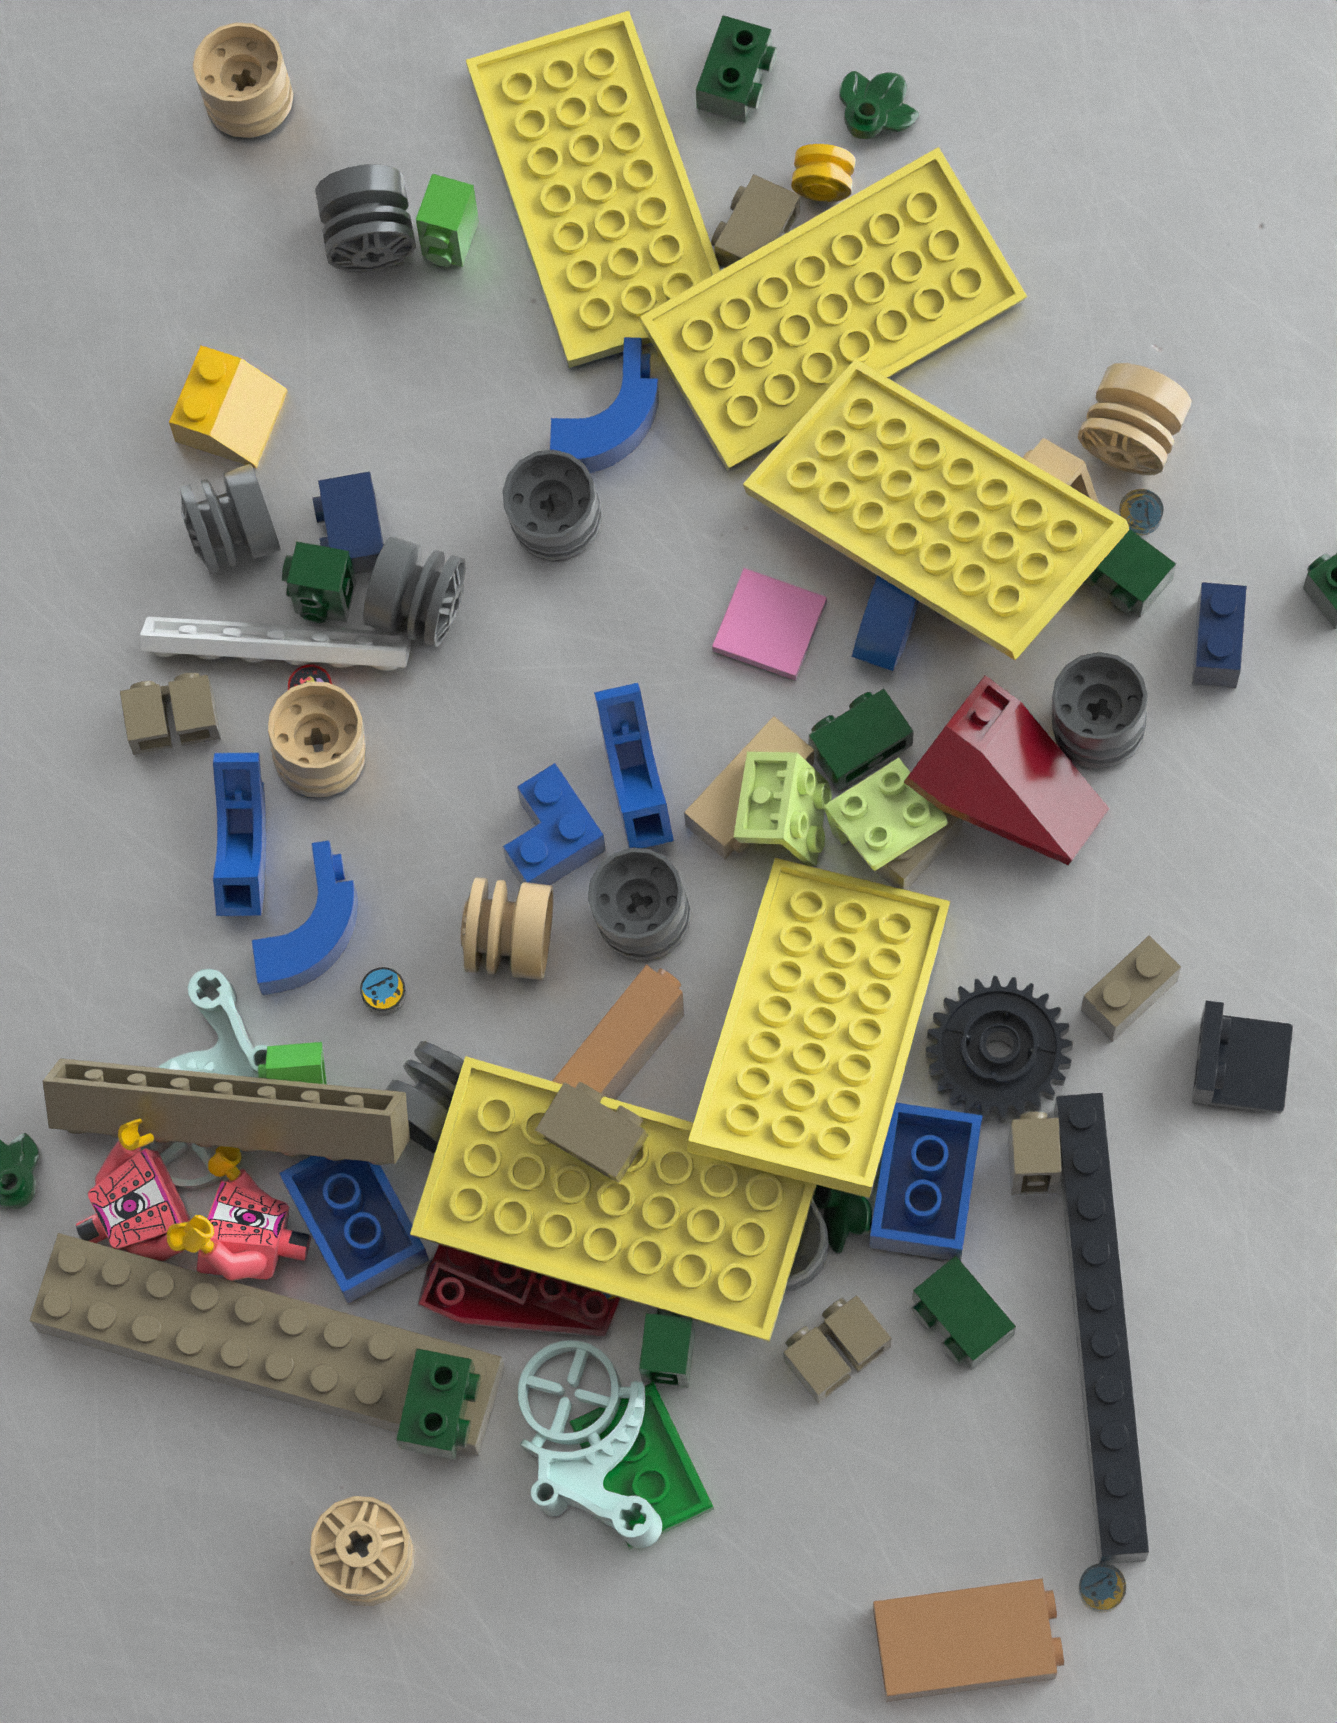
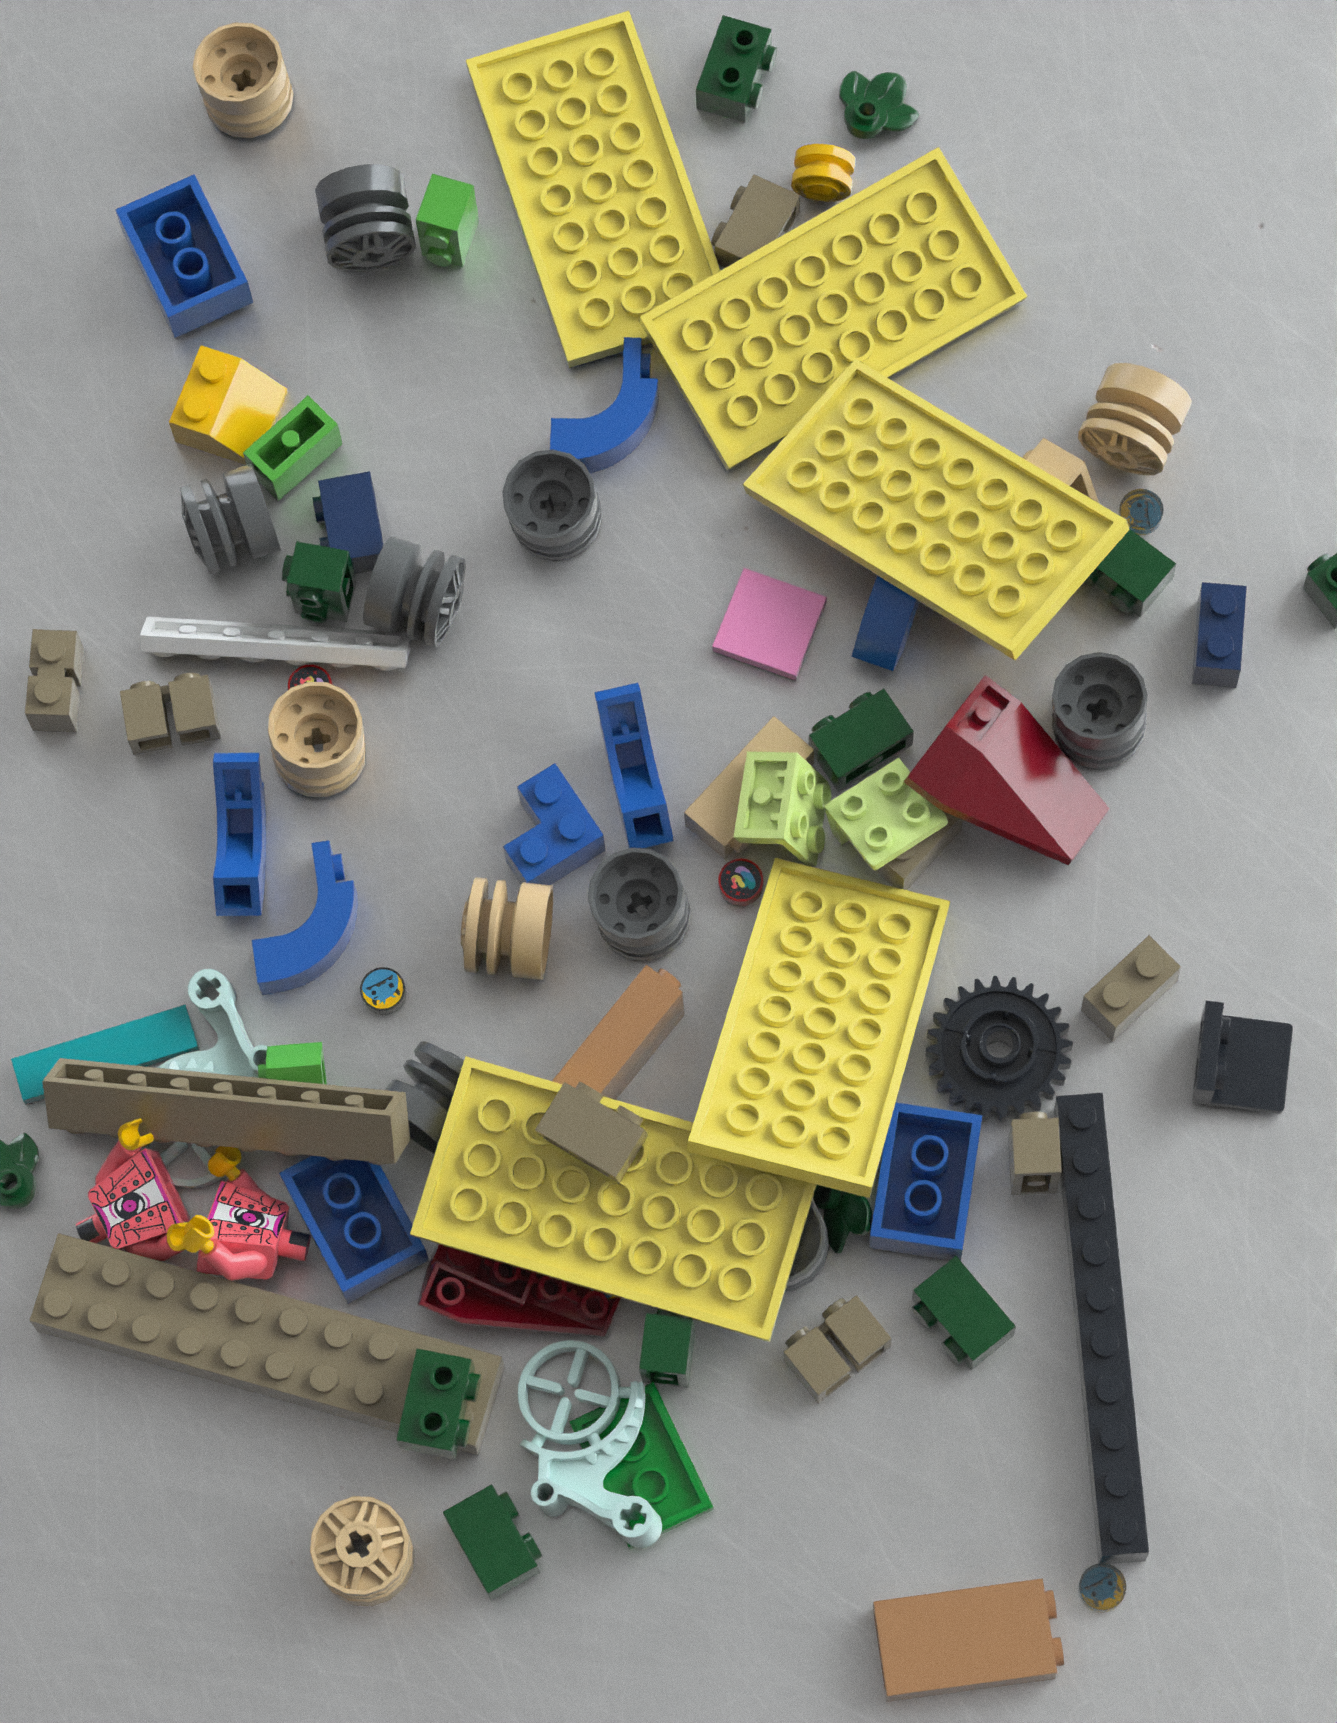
none -> teal tile [11,1004,200,1105]
none -> dark tan piece [25,629,84,732]
none -> blue brick [115,174,253,338]
none -> bright green brick [243,395,342,501]
none -> dark green brick [443,1484,543,1601]
none -> tile [718,858,764,906]

